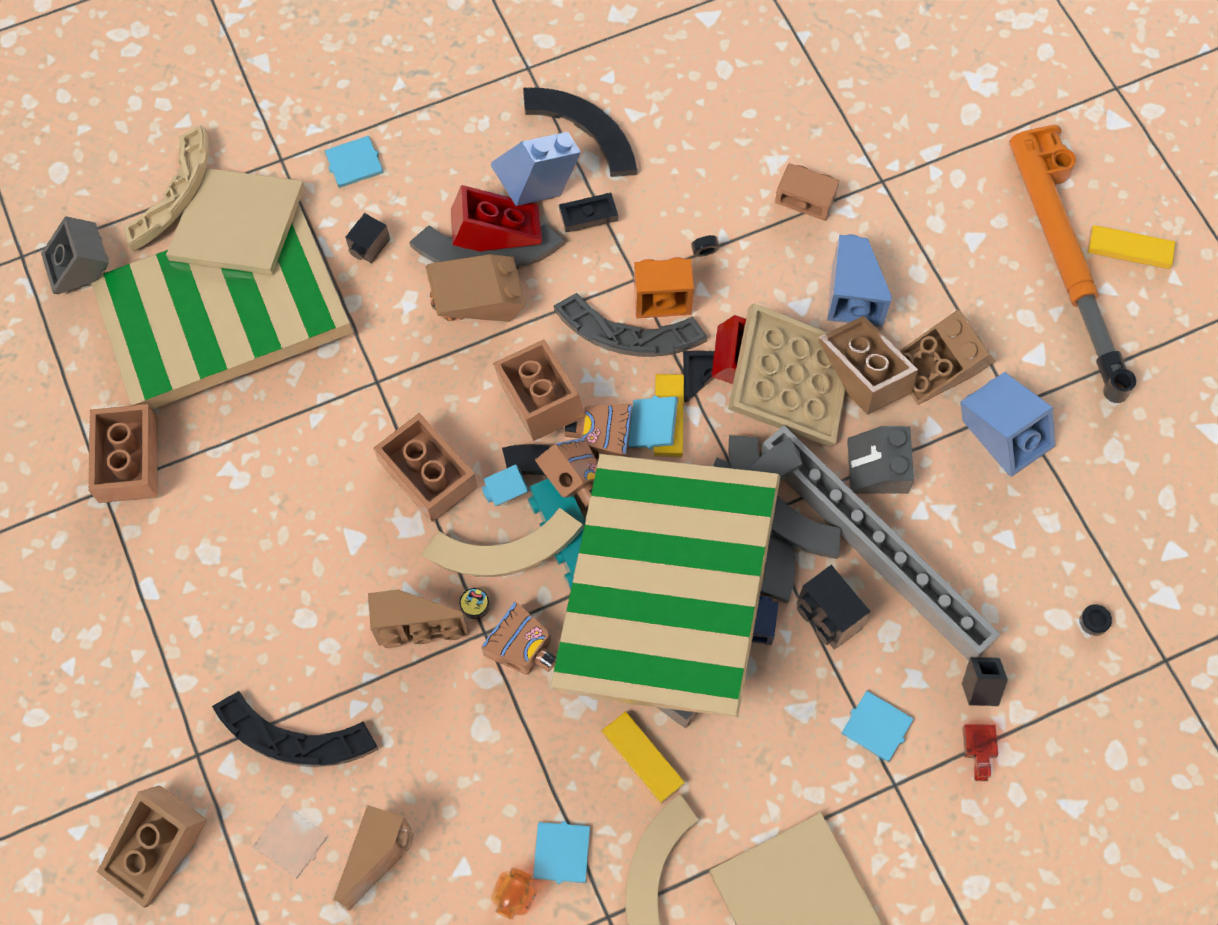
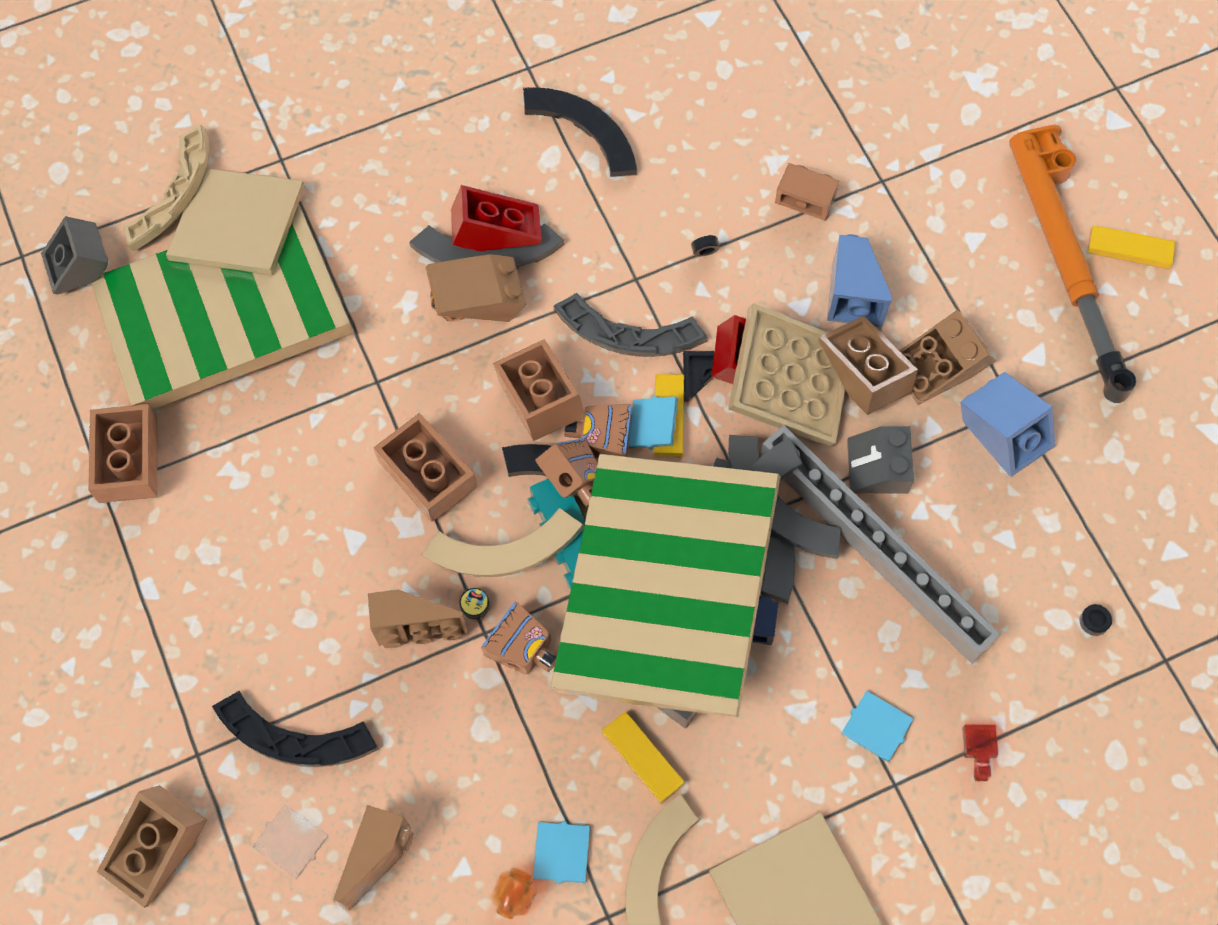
medium azure piece [324,135,383,188] -> none
black brick [345,213,390,263] -> none
medium azure brick [482,465,530,506] -> none
medium blue slope [491,132,581,206] -> none
black plate [559,192,618,233] -> none
orange brick [634,257,694,318] -> none
black brick [796,565,871,650] -> none
black brick [962,657,1008,706] -> none

